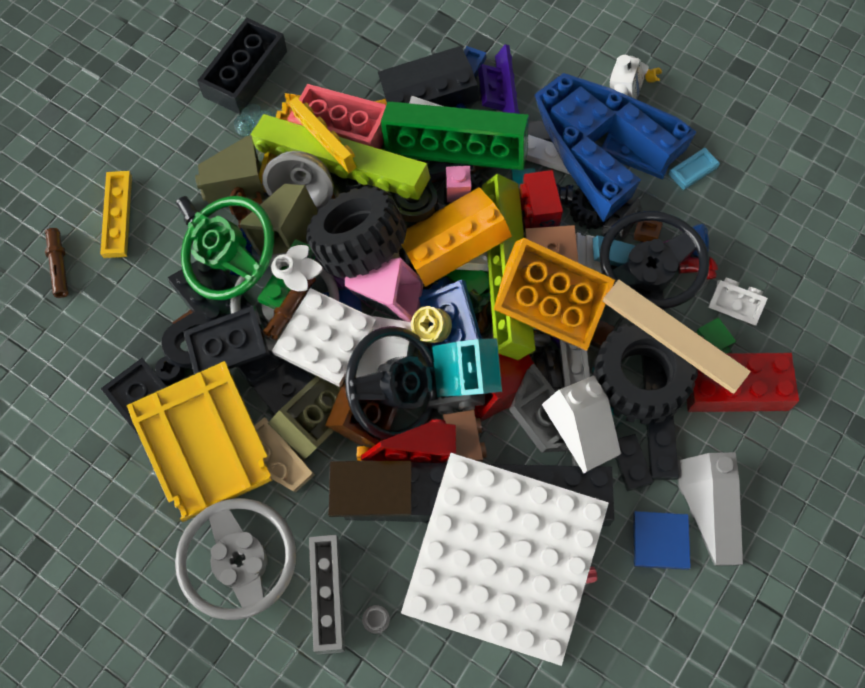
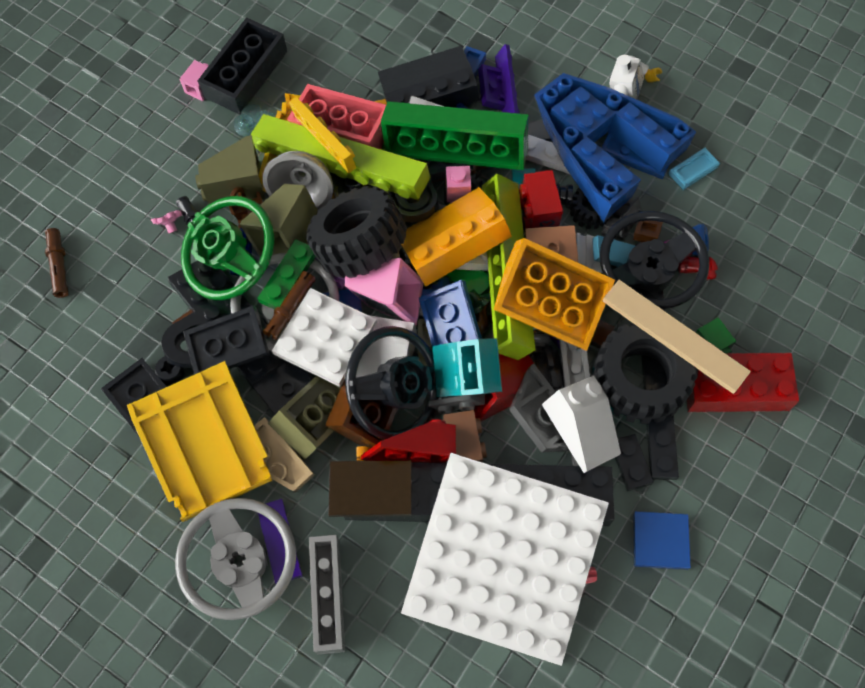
yellow plate [100,171,132,258] -> none
white plate [271,245,322,291] -> none
light grey plate [362,605,390,634] -> none
light yellow wheel [411,306,452,343] -> none
light grey wedge [677,452,743,566] -> none
white bracket [708,278,768,326] -> none
none -> bright pink plant [151,210,182,233]
none -> bright pink brick [180,60,209,101]
none -> dark purple tile [258,499,303,584]

